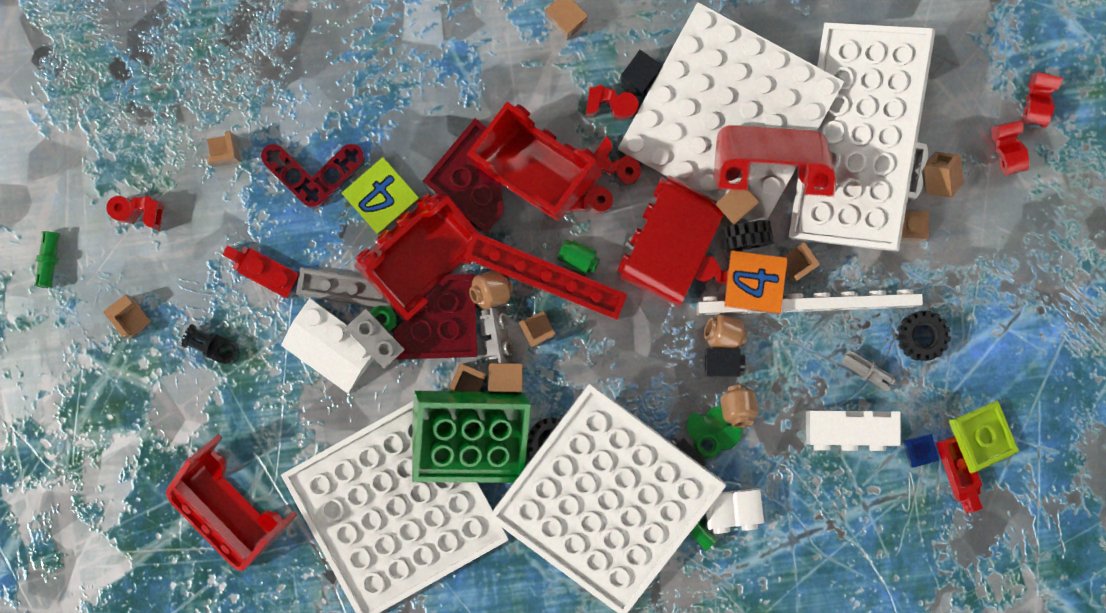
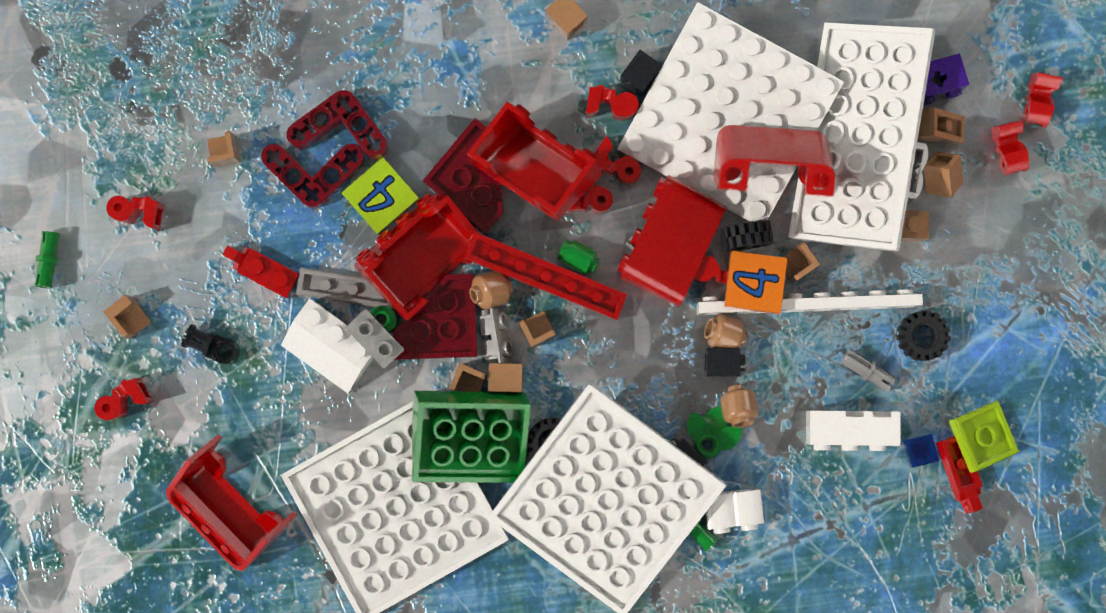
medium nougat panel [716,189,759,225] -> none
none -> red leg [94,378,154,420]
none -> dark red beam [286,90,389,160]
none -> medium nougat slope [917,108,965,144]
none -> dark purple brick [923,53,969,106]

